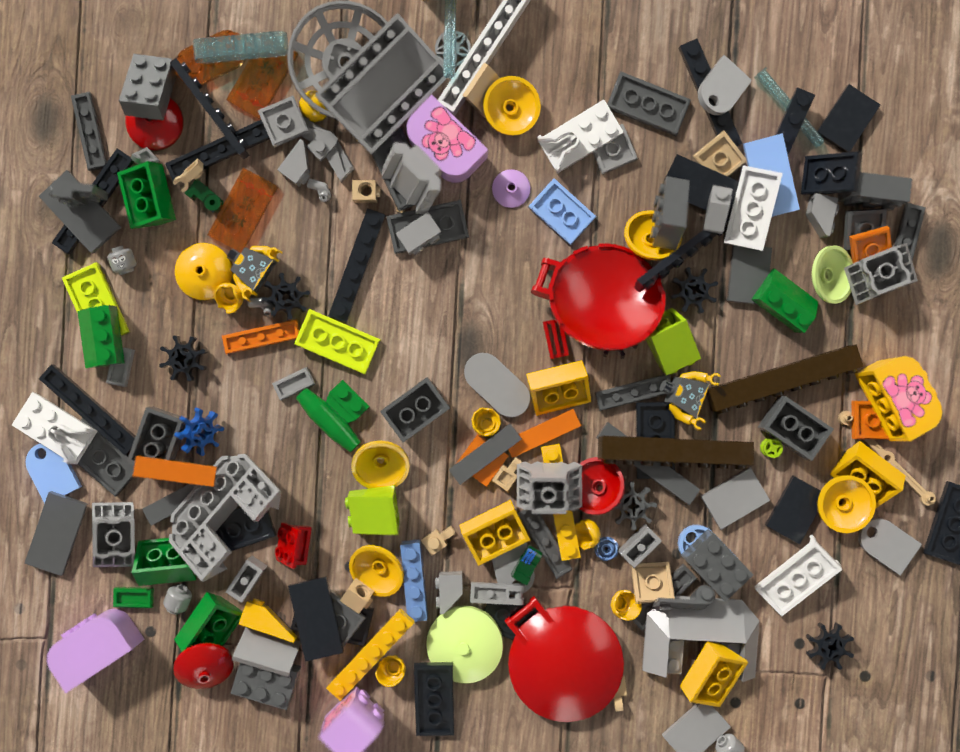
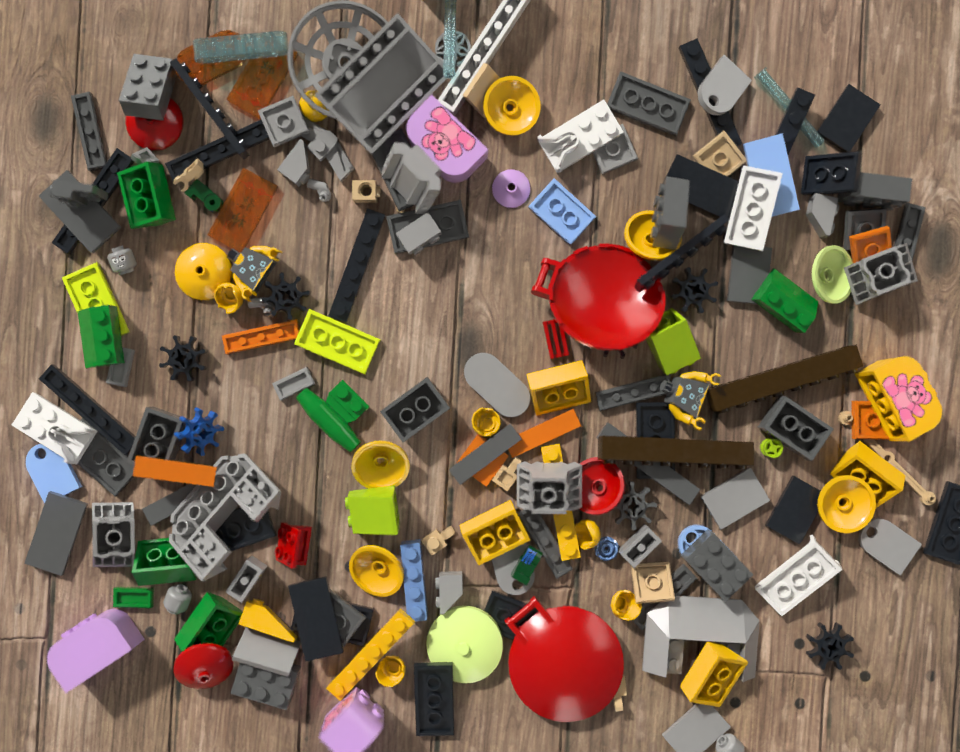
tan brick [340,578,374,614] -> none
light grey plate [470,582,525,605] -> none
dark grey door [652,585,715,610] -> none
light grey slope [703,185,733,234] -> none

